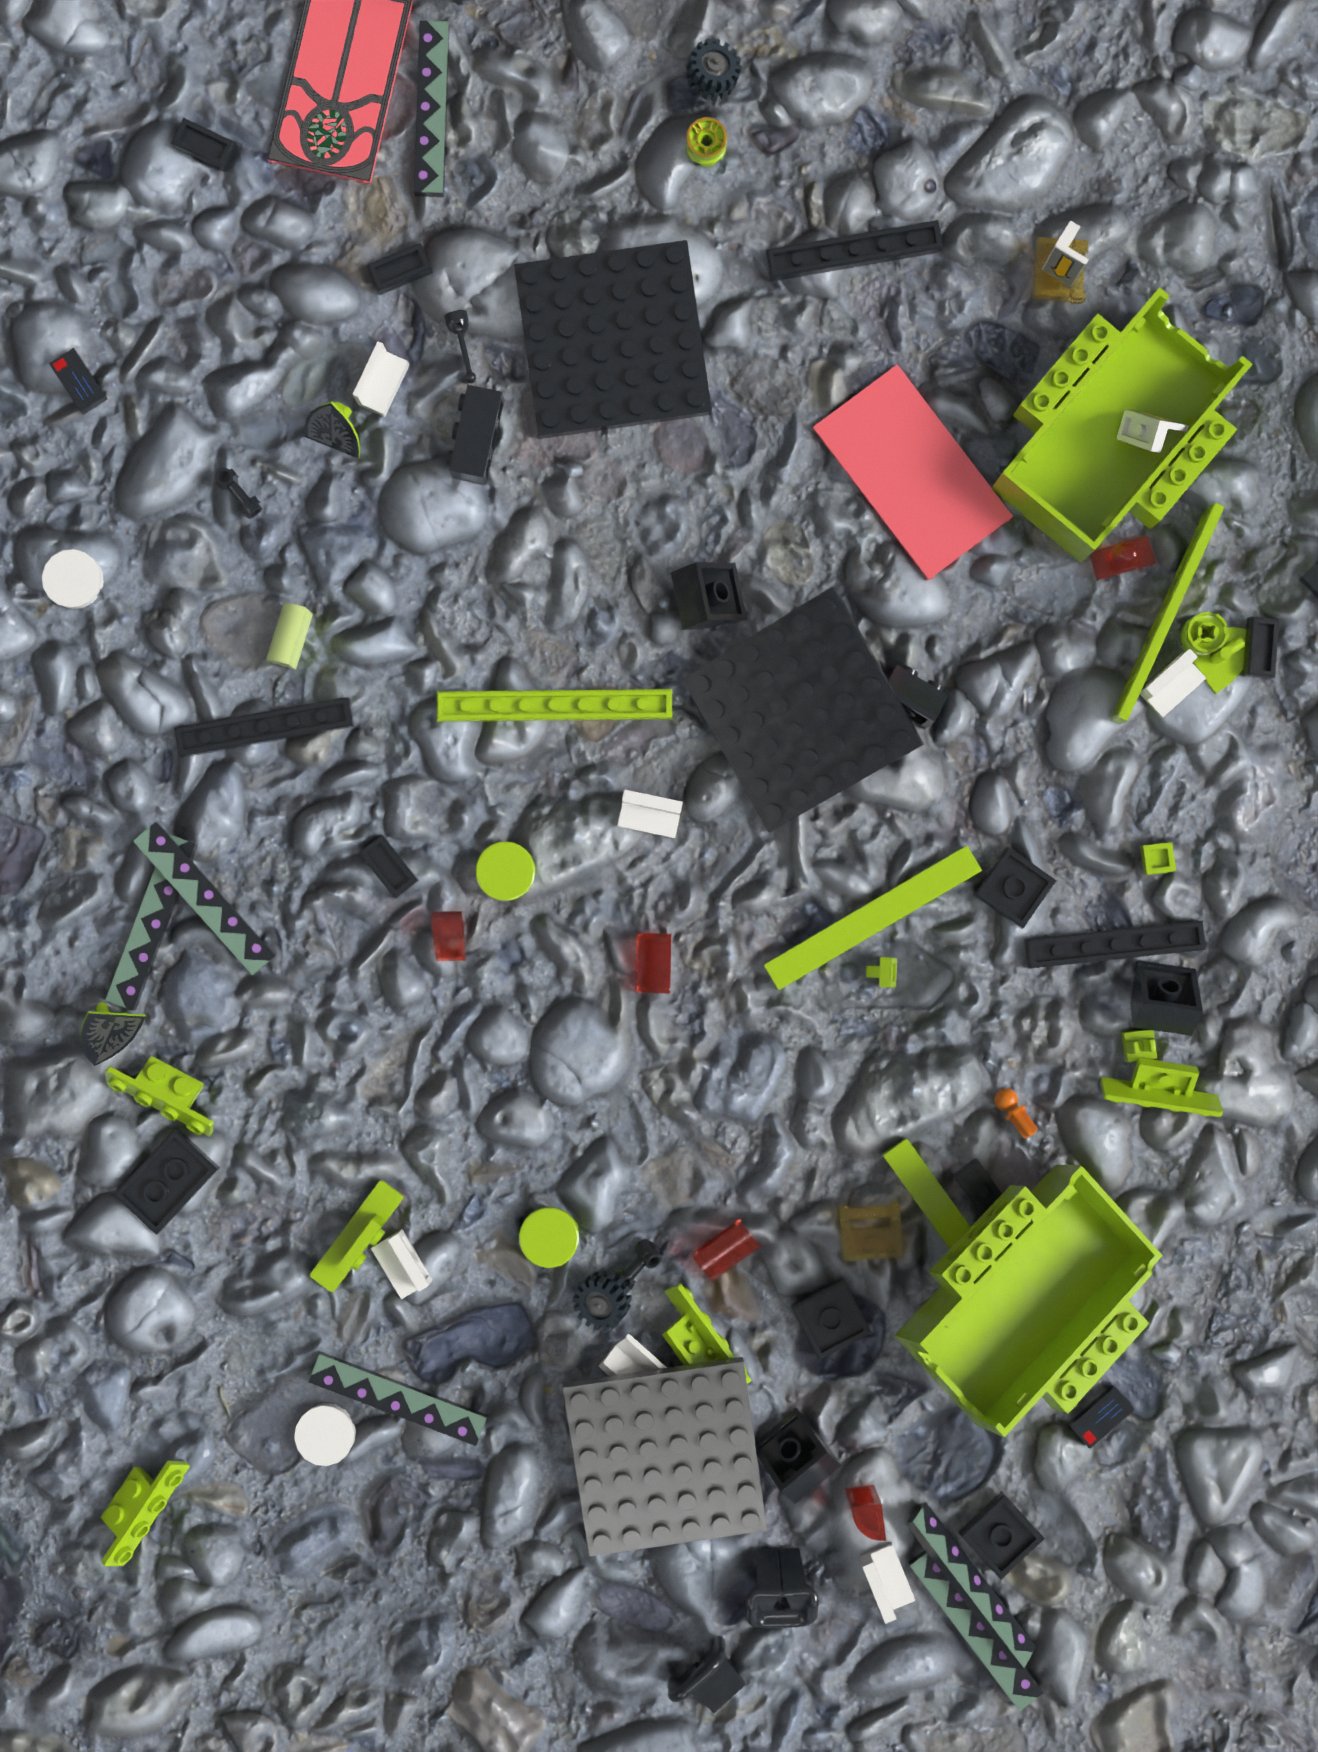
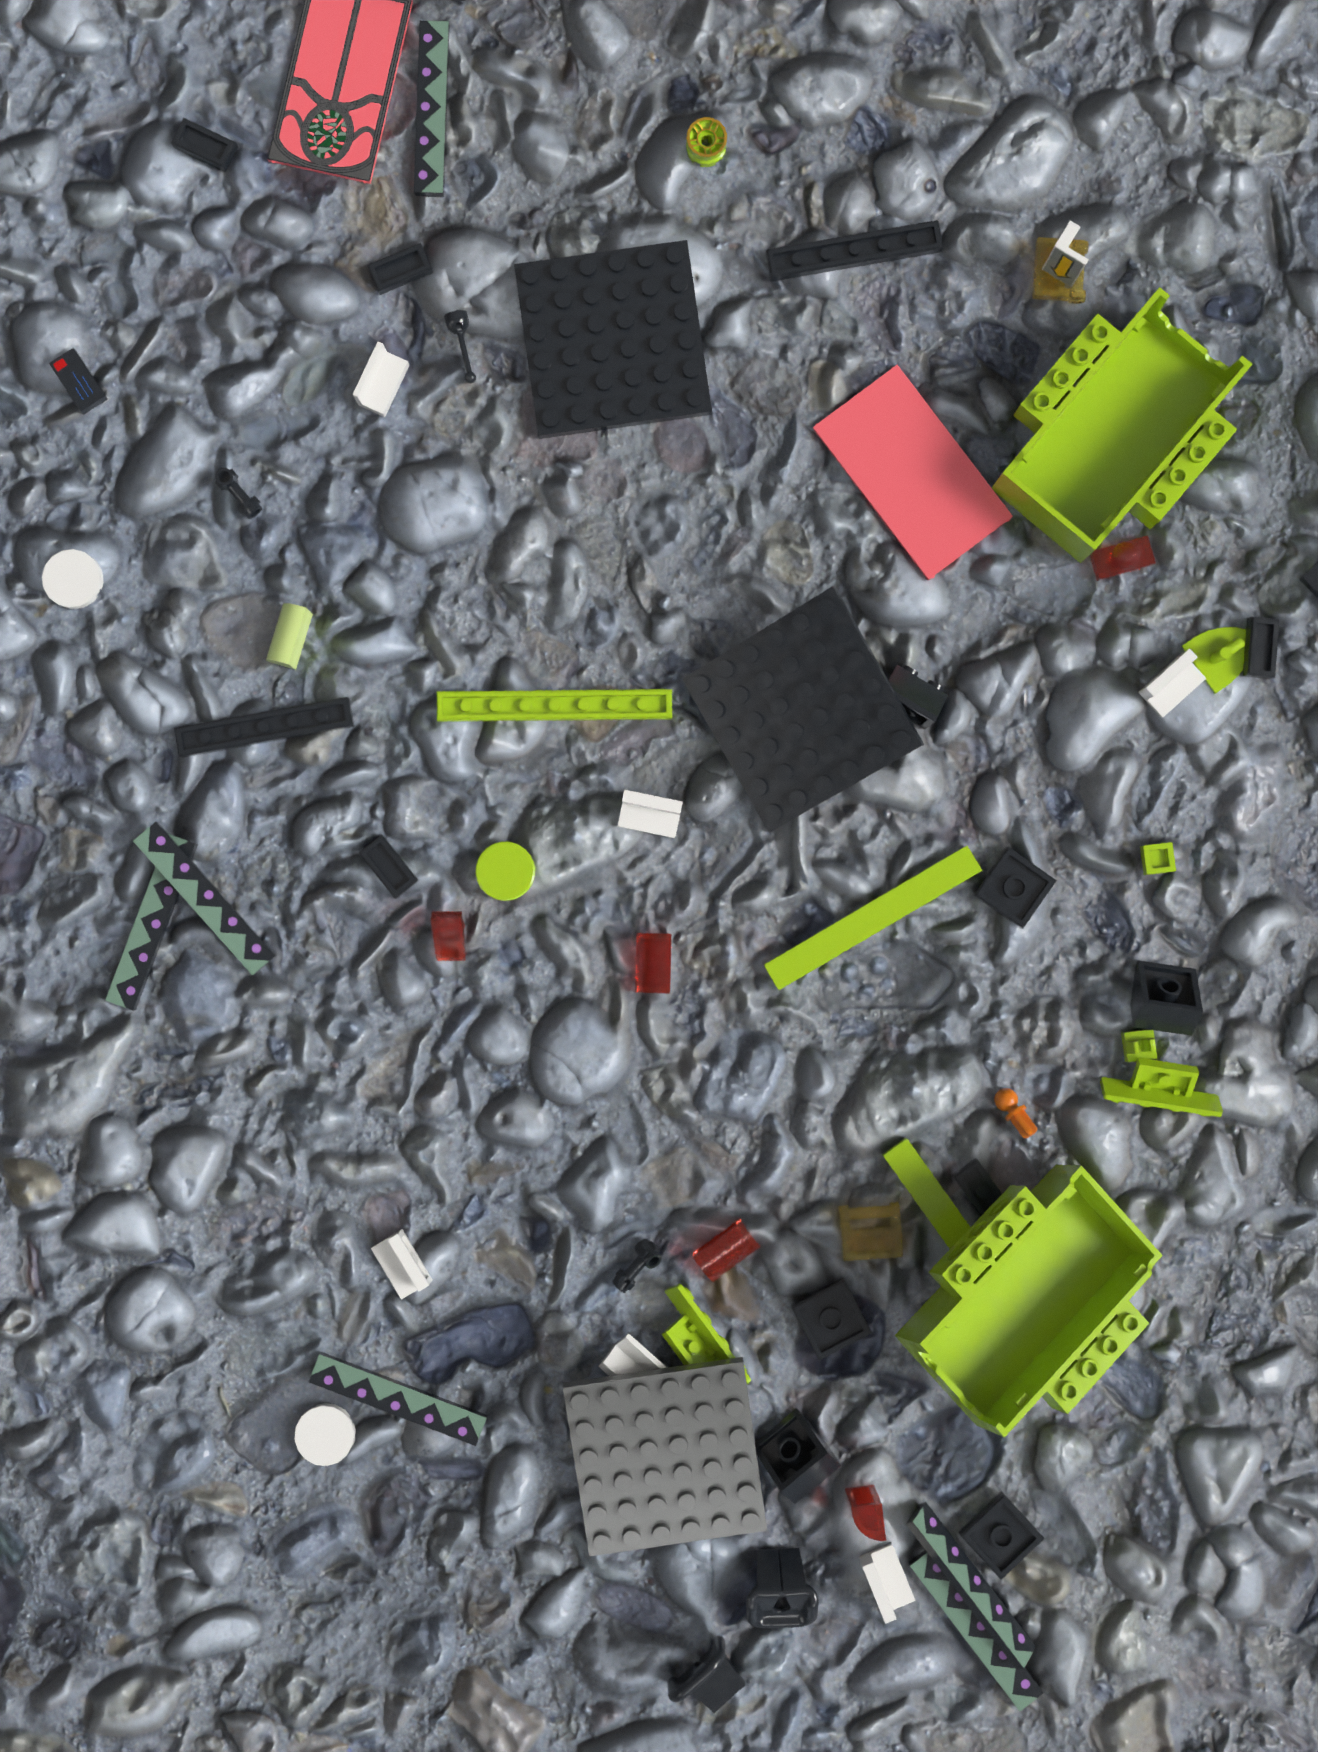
shield [80,1002,146,1066] -> none
lime bracket [100,1461,190,1567] -> none
lime bracket [105,1056,214,1137] -> none
black tile [113,1128,220,1235] -> none
shield [305,401,360,459] -> none
lime bracket [310,1180,404,1292] -> none
black brick [446,384,505,485] -> none
lime tile [519,1206,579,1268] -> none
black wheel [573,1271,632,1331] -> none
black slope [671,562,747,630] -> none
black wheel [685,39,742,101] -> none
lime tile [866,957,897,988] -> none
black tile [1024,920,1206,969] -> none
black tile [1068,1384,1135,1449] -> none
lime tile [1110,503,1224,725] -> none
white panel [1116,409,1189,453] -> none
lime wheel [1180,611,1229,656] -> none

